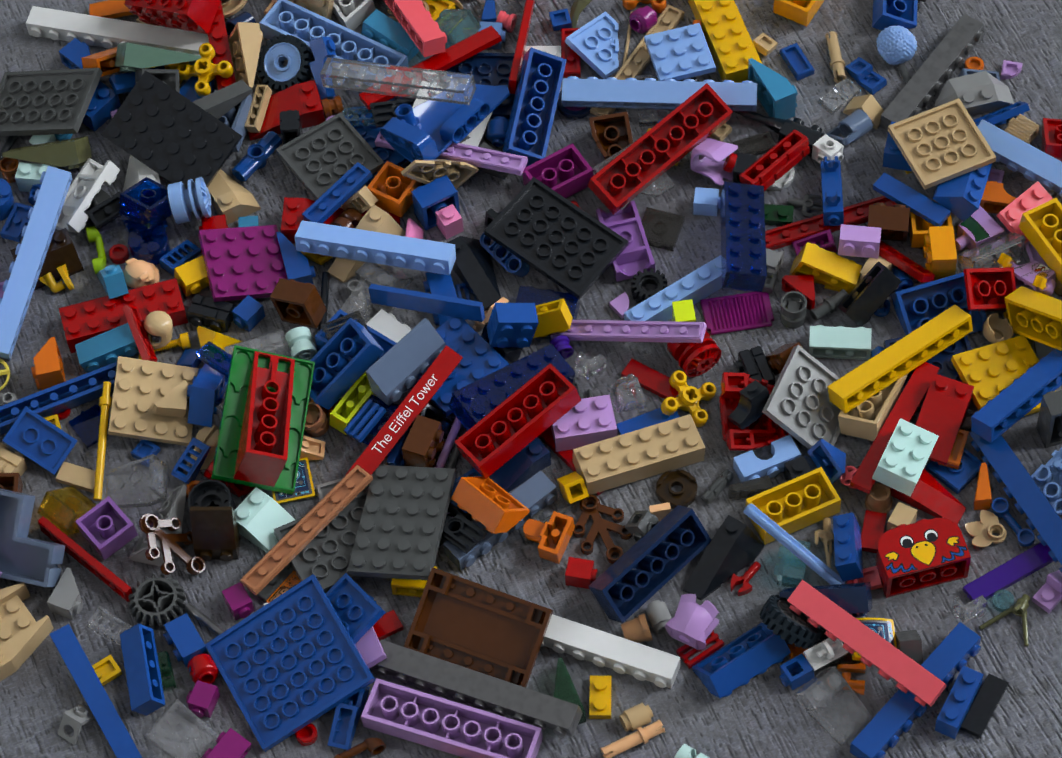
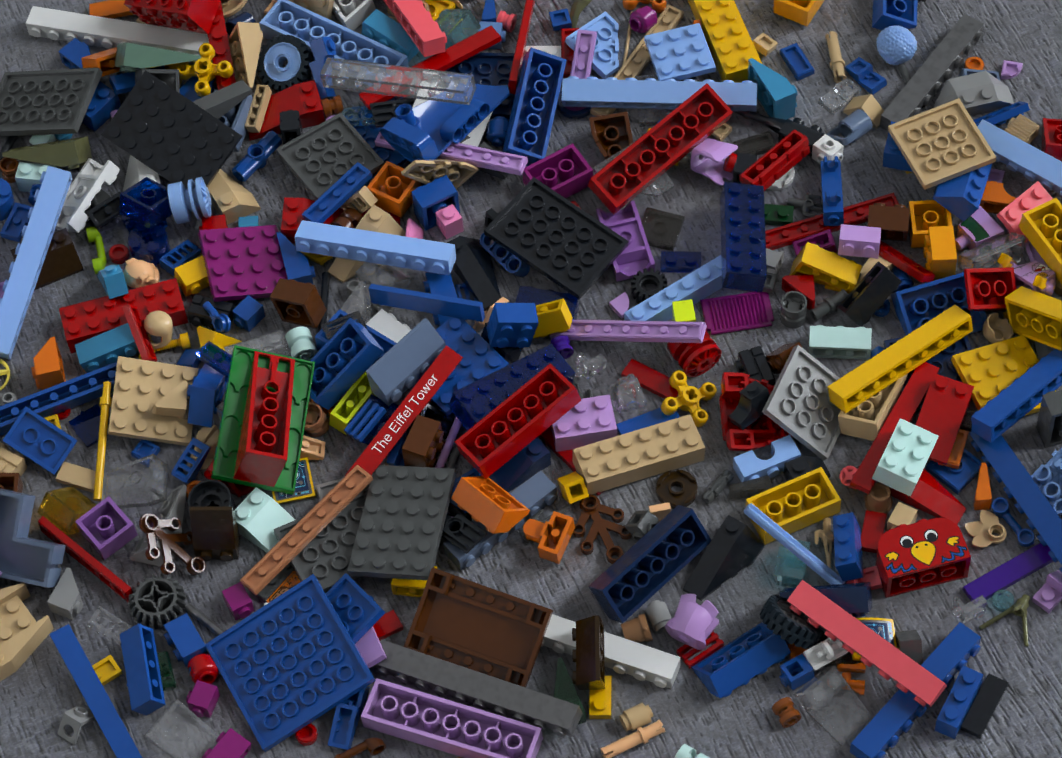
yellow piece [39,264,74,293] -> none
red brick [565,557,598,589] -> none
light blue brick [693,187,722,216] -> none
red bar [730,561,761,596] -> none
blue slope [807,439,846,485] -> none
blue tile [873,172,951,226] -> none
none -> blue plate [203,301,231,334]
none -> lavender tile [570,29,597,79]
none -> dark brown slope [572,615,605,690]
none -> clear blue plate [661,251,701,273]
none -> dark orange wheel [772,697,802,728]

